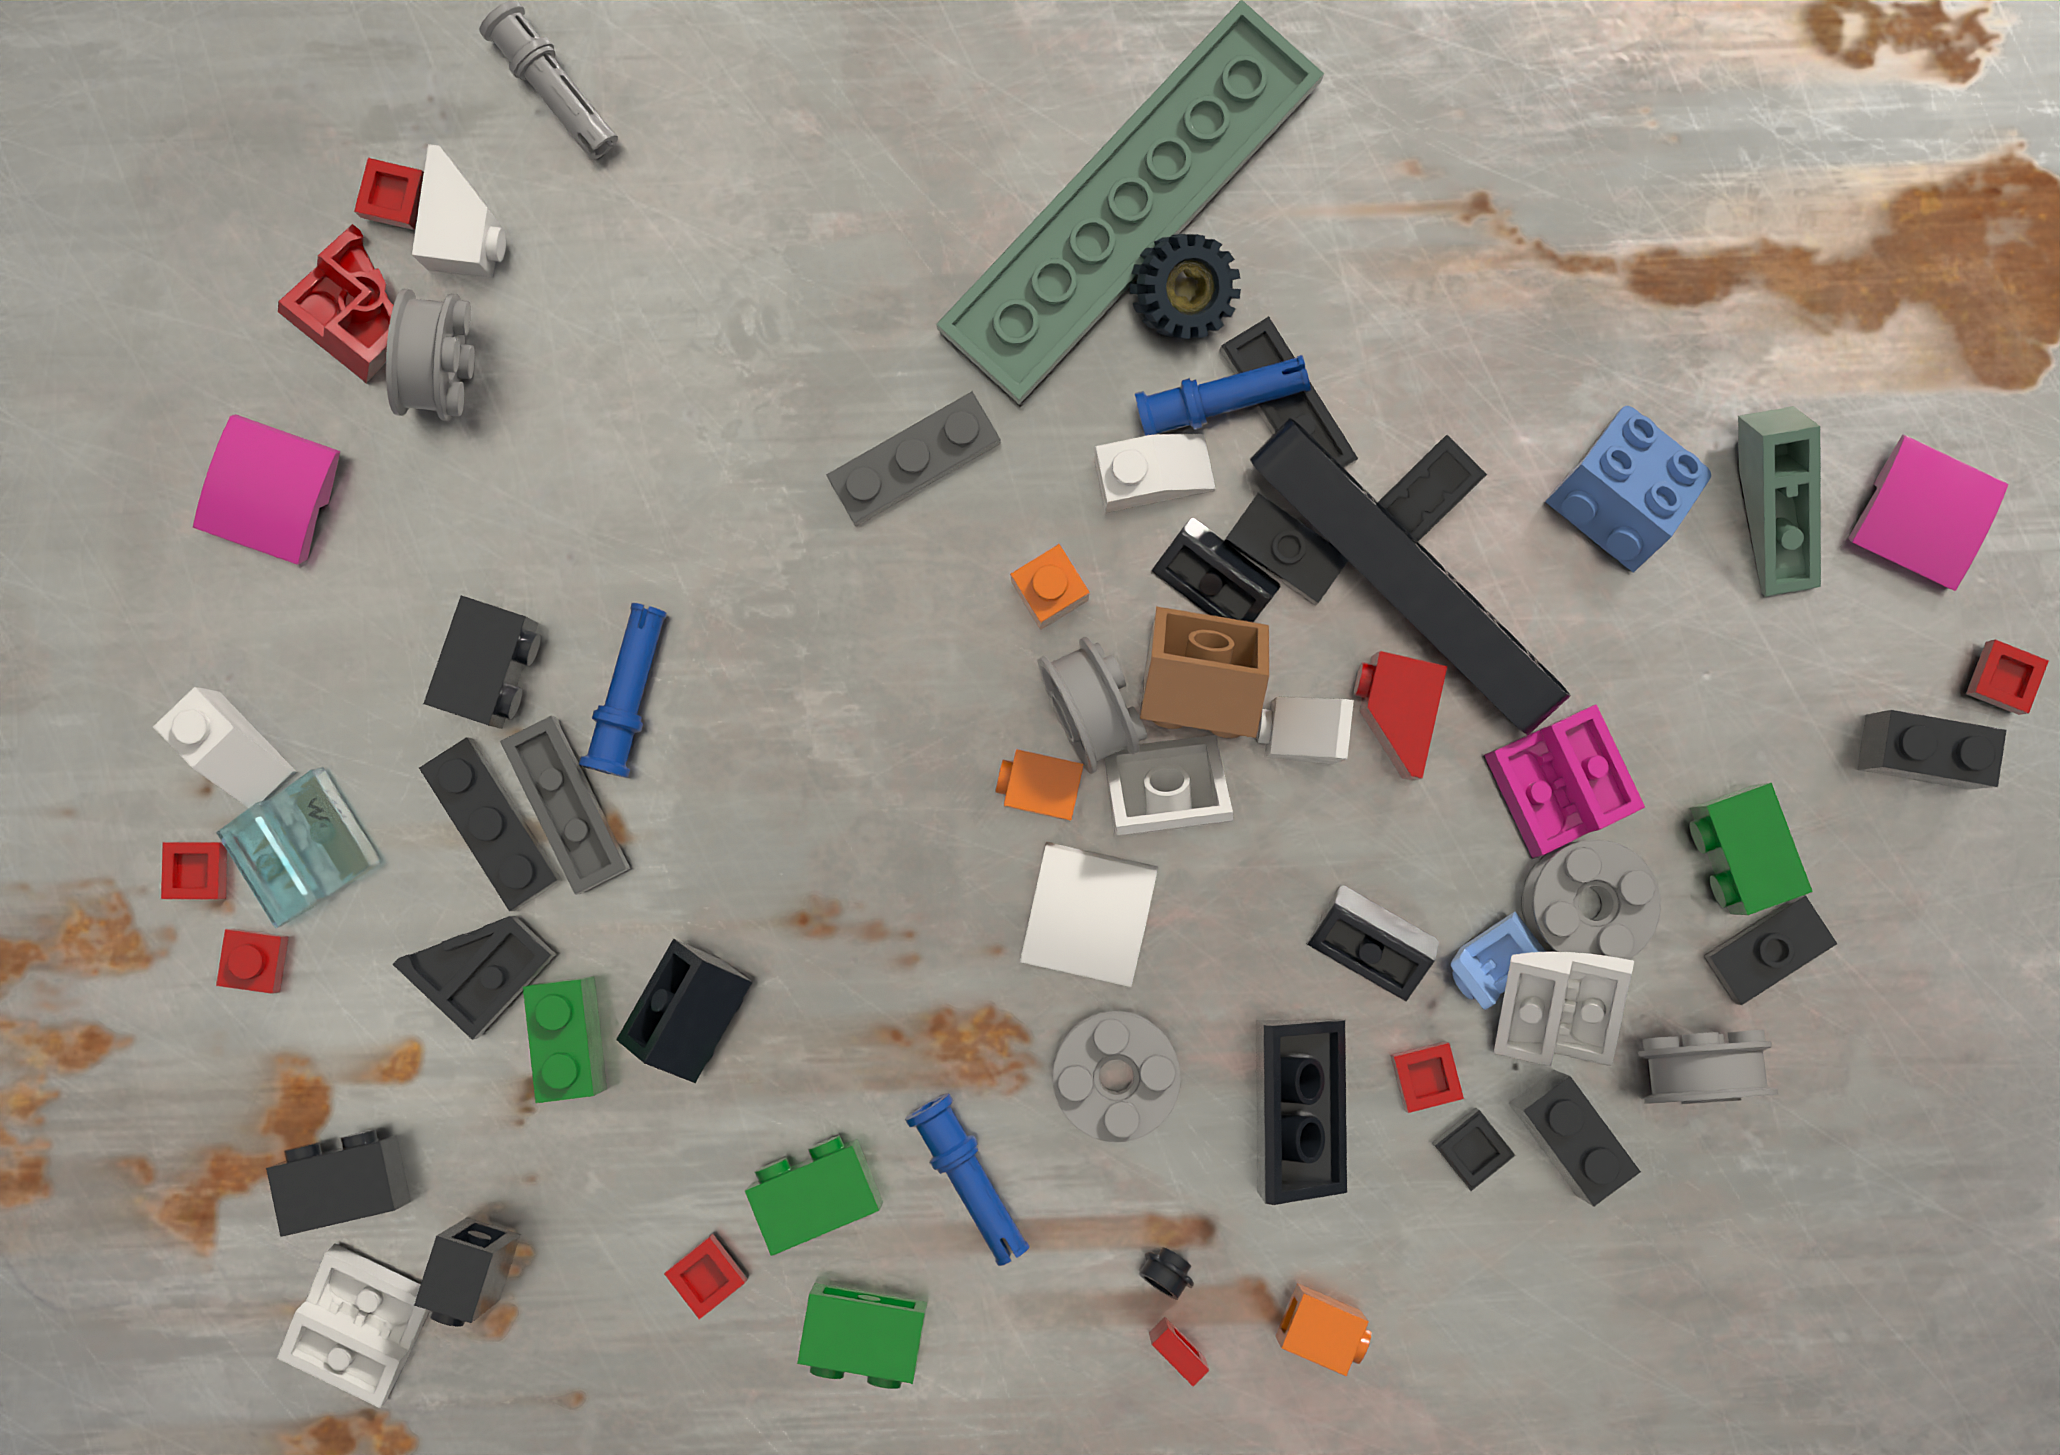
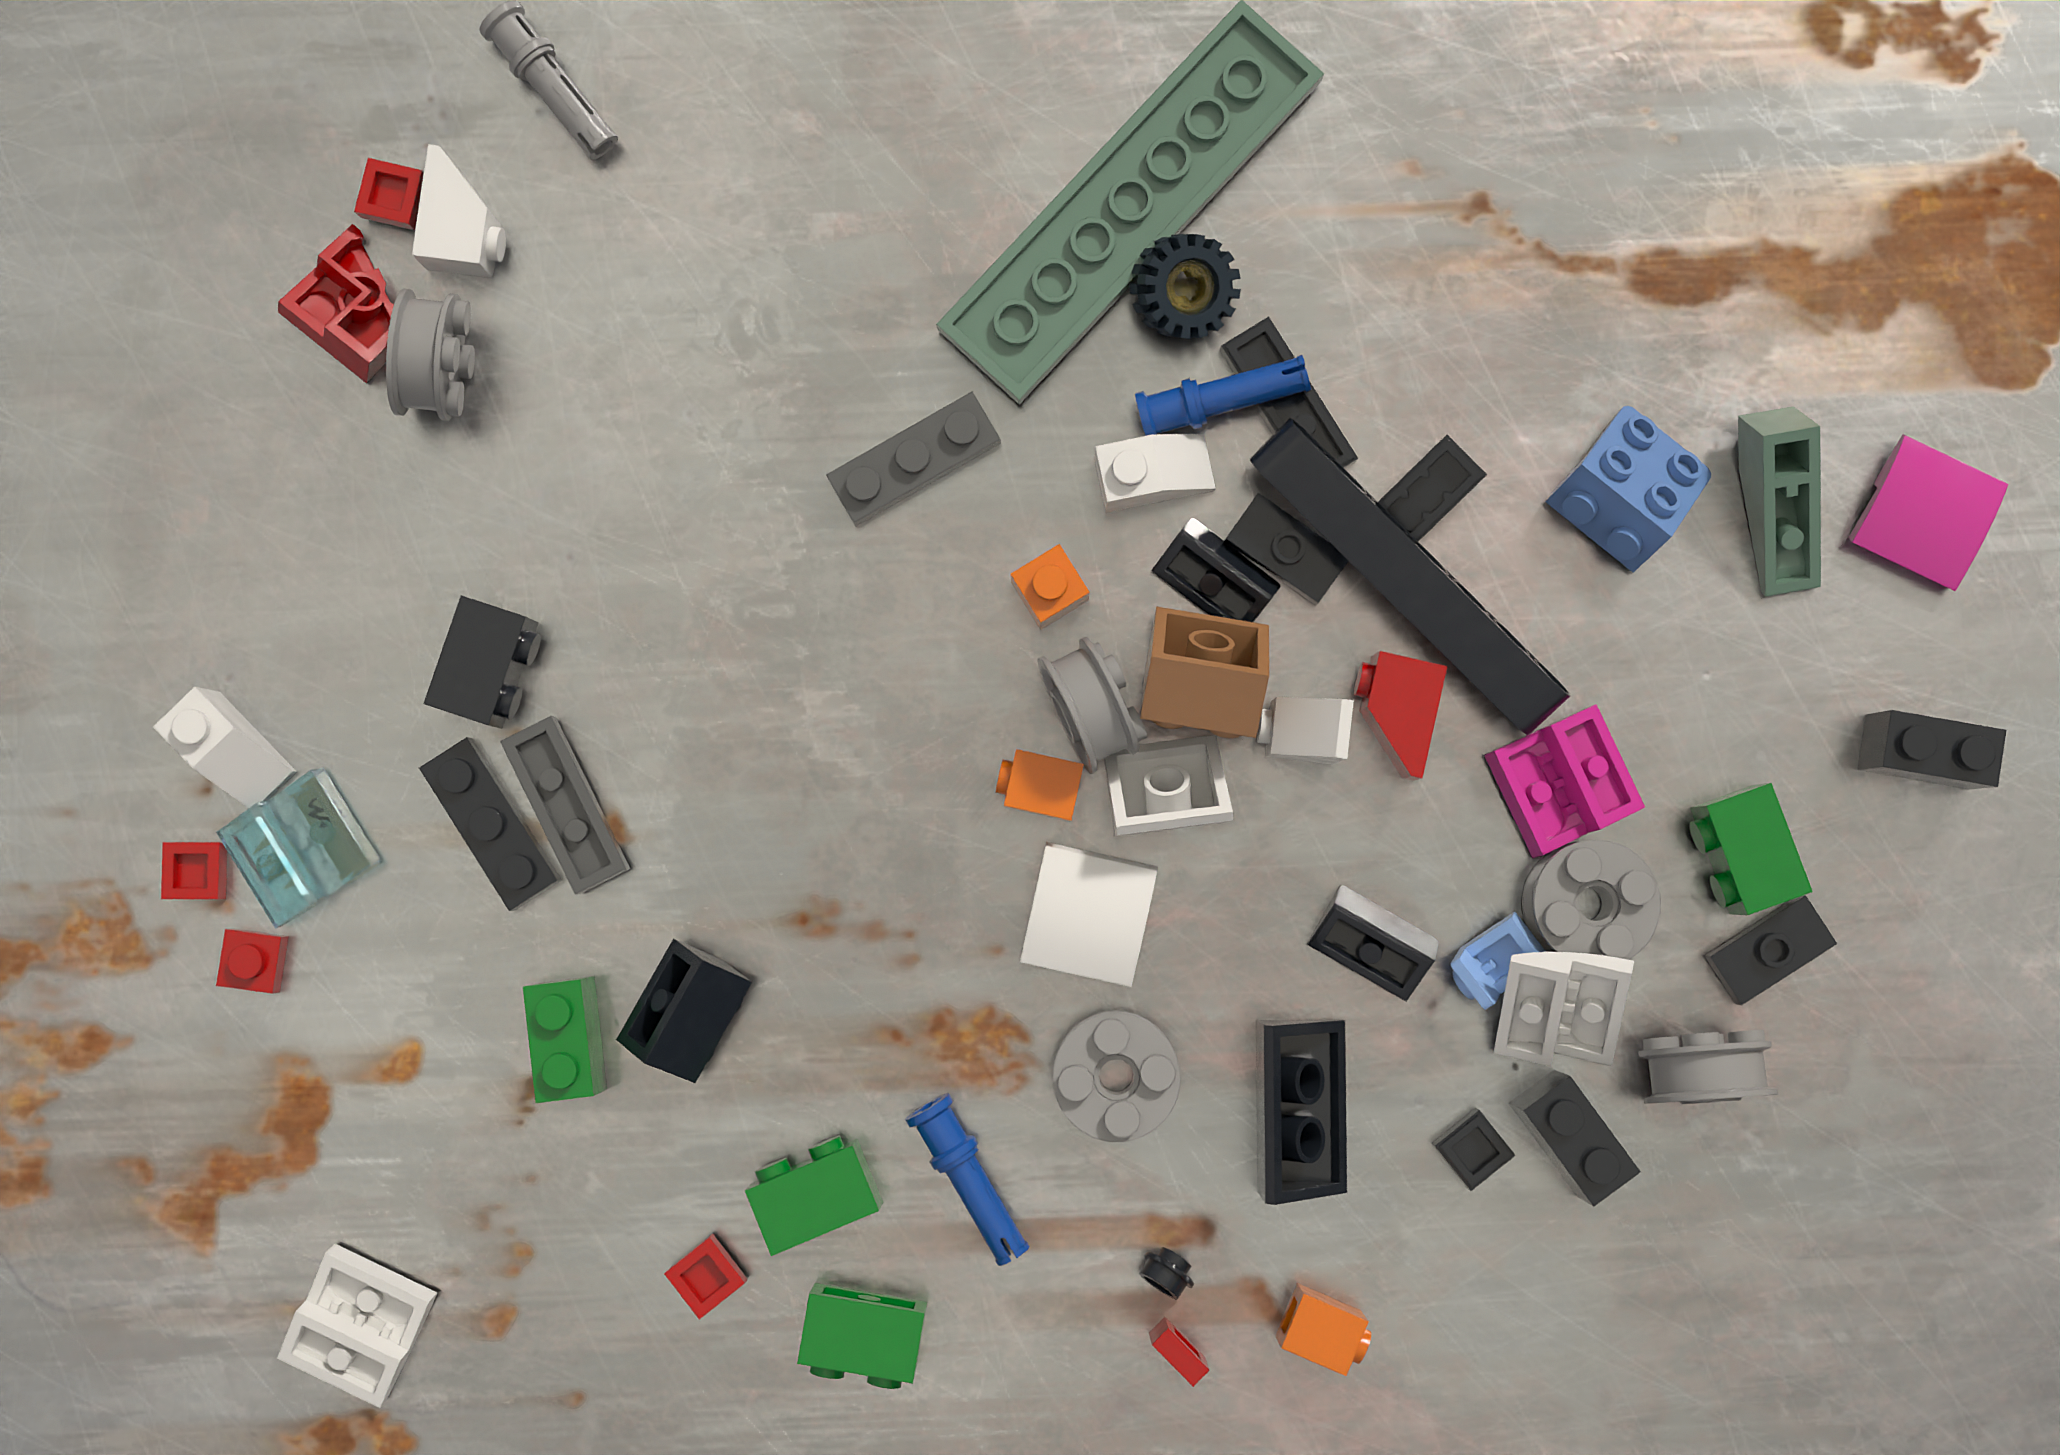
dark pink slope [192,414,340,565] -> none
black brick [266,1129,411,1237] -> none
black wing [392,916,556,1040] -> none
black brick [414,1217,521,1327] -> none
blue pin [579,603,667,778] -> none
red tile [1390,1041,1464,1113] -> none
red plate [1966,639,2049,715] -> none

